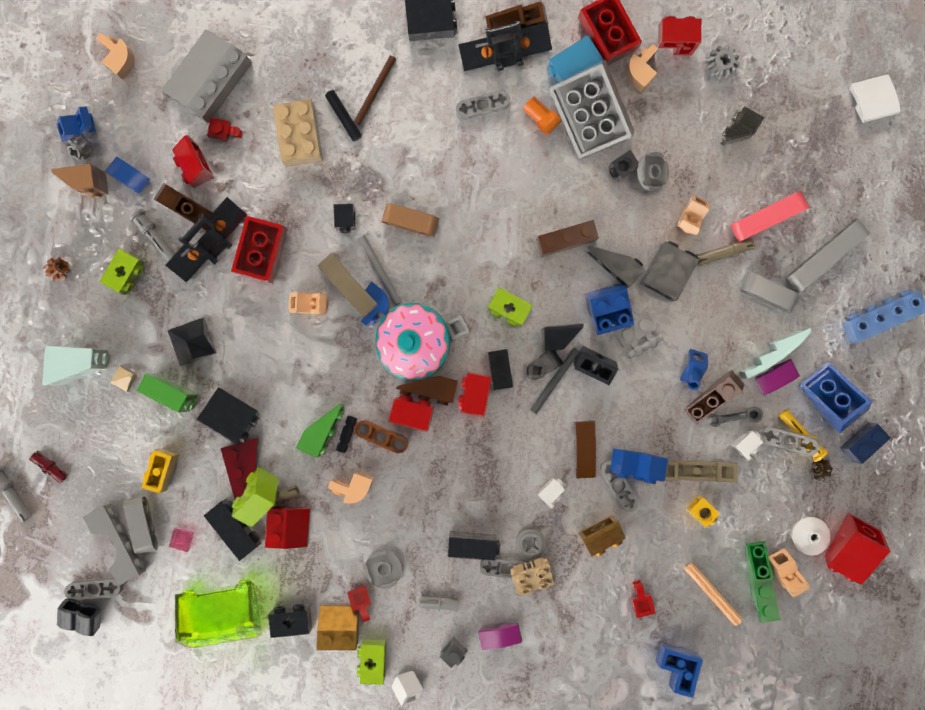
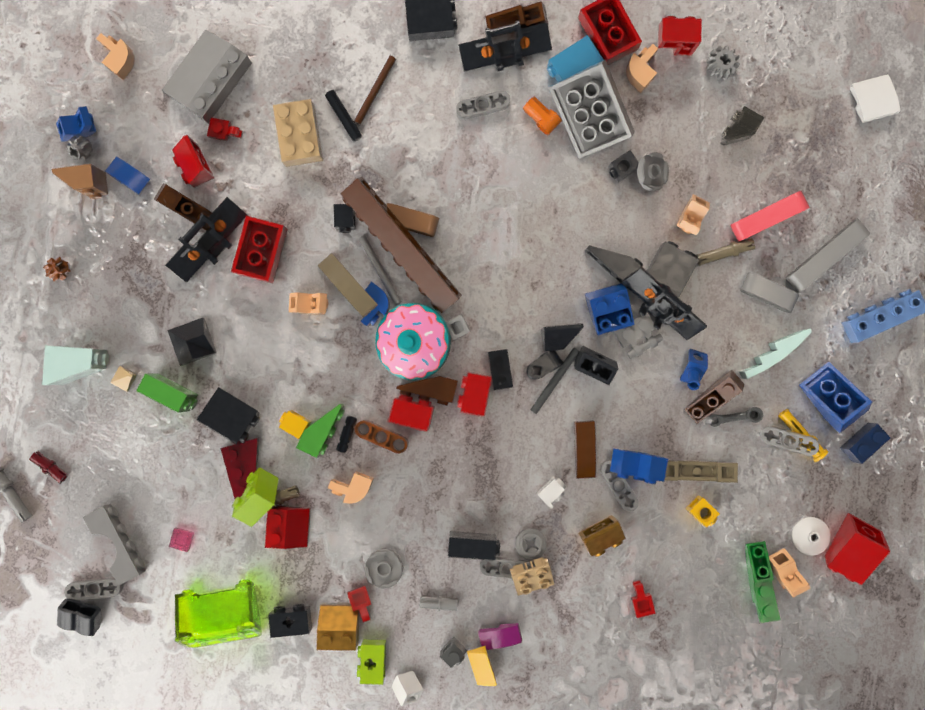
lime brick [99,248,145,295] -> none
light grey beam [123,496,158,555] -> none
light grey pin [129,209,175,262] -> none
yellow brick [141,449,179,494] -> none
black brick [203,499,262,561] -> none
lime brick [488,287,533,327] -> none
reddish brown brick [536,220,599,258] -> none
blue brick [655,642,703,698] -> none
light nougat axle [684,563,742,626] -> none
white brick [730,430,763,461] -> none
magenta slope [755,359,800,396] -> none
dark brown plant [811,458,833,482] -> none
none -> yellow brick [279,410,312,439]
none -> reddish brown brick [340,177,462,313]
none -> yellow slope [467,646,497,686]
none -> black piece [622,267,707,340]

